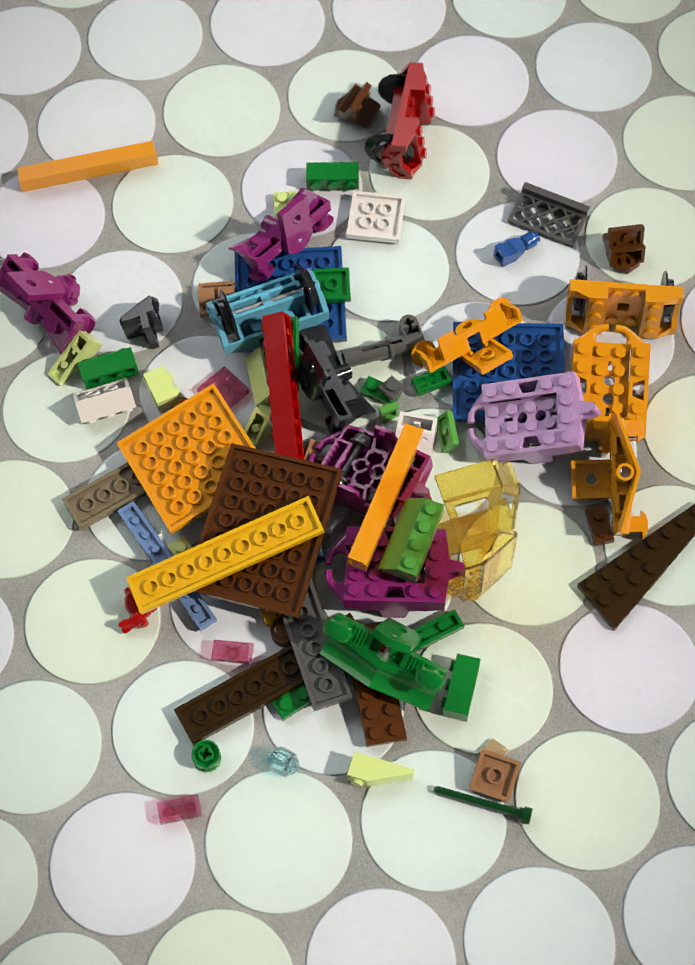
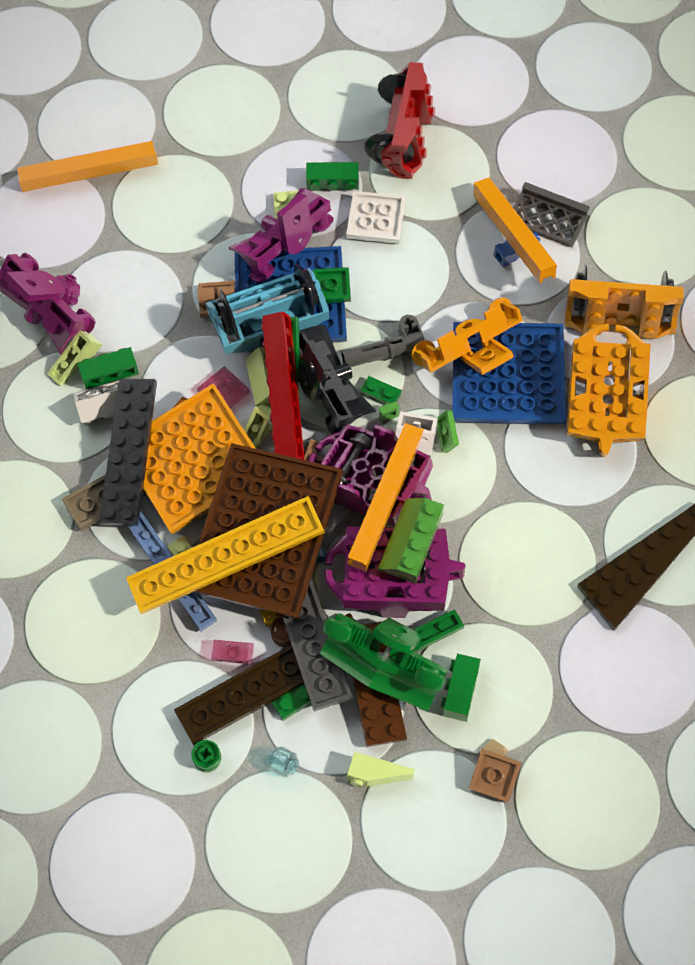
red animal [118,587,157,634] -> none
black piece [119,295,163,349] -> none
yellowish green brick [143,366,181,412] -> none
clear pink plate [157,794,202,825] -> none
reddish brown piece [334,81,381,128] -> none
dark grey plate [379,375,405,402] -> none
green plate [411,366,452,397] -> none
dark green piece [433,786,533,825] -> none
clear yellow windscreen [434,459,521,602] -> none
lavender piece [467,371,601,464] -> none
light orange piece [570,413,648,539] -> none
reddish brown plate [585,505,614,546] -> none
reddish brown piece [602,224,646,274] -> none
none -> black plate [99,379,157,526]
none -> light orange tile [474,177,557,283]

